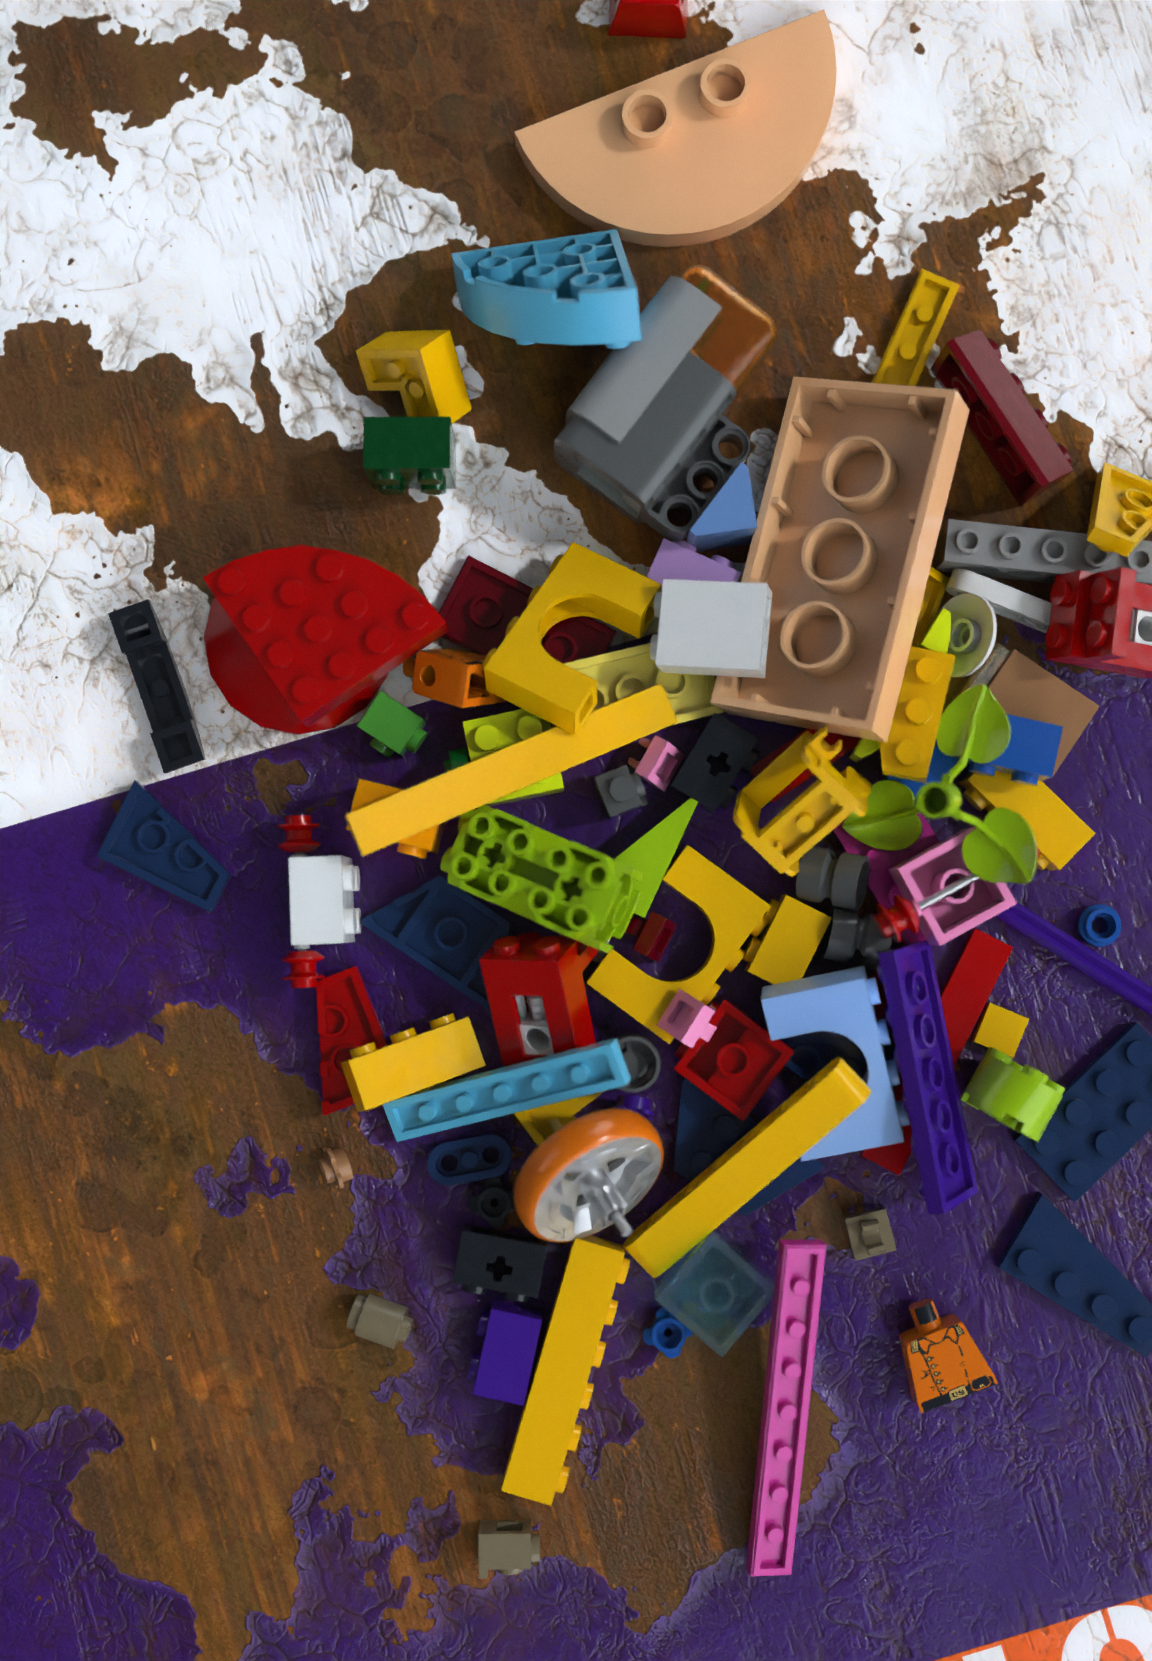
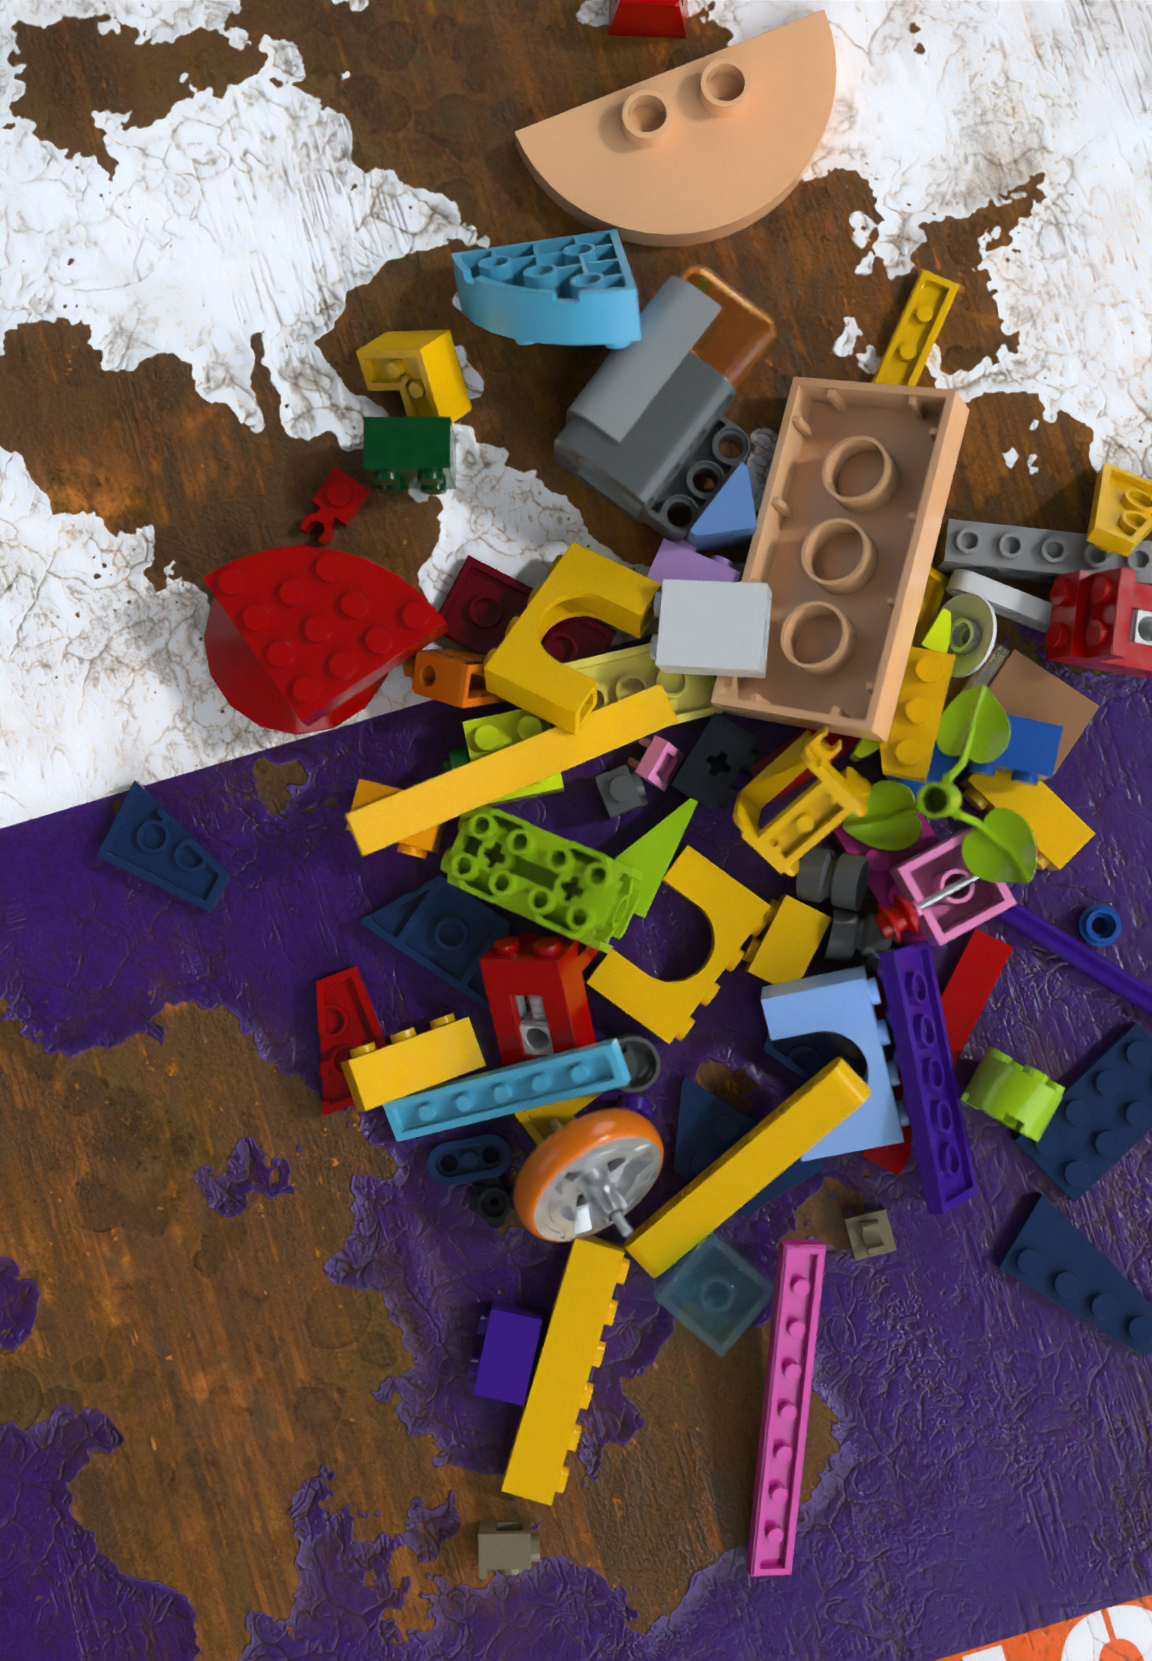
black slope [108,599,206,774] -> none
white brick [277,815,362,988] -> none
medium nougat plate [318,1147,353,1189] -> none
dark tan brick [346,1294,414,1349] -> none
bright green brick [357,691,427,758] -> none
black brick [453,1224,548,1302] -> none
dark red tile [626,911,677,962] -> none
blue plate [643,1306,693,1358] -> none
bright pink tile [657,989,717,1048] -> none
red plate [674,998,795,1121] -> none
orange torso [899,1298,998,1414] -> none
dark red slope [930,329,1073,507] -> none
yellow tile [971,1002,1029,1058] -> none
none -> red plate [300,467,371,547]

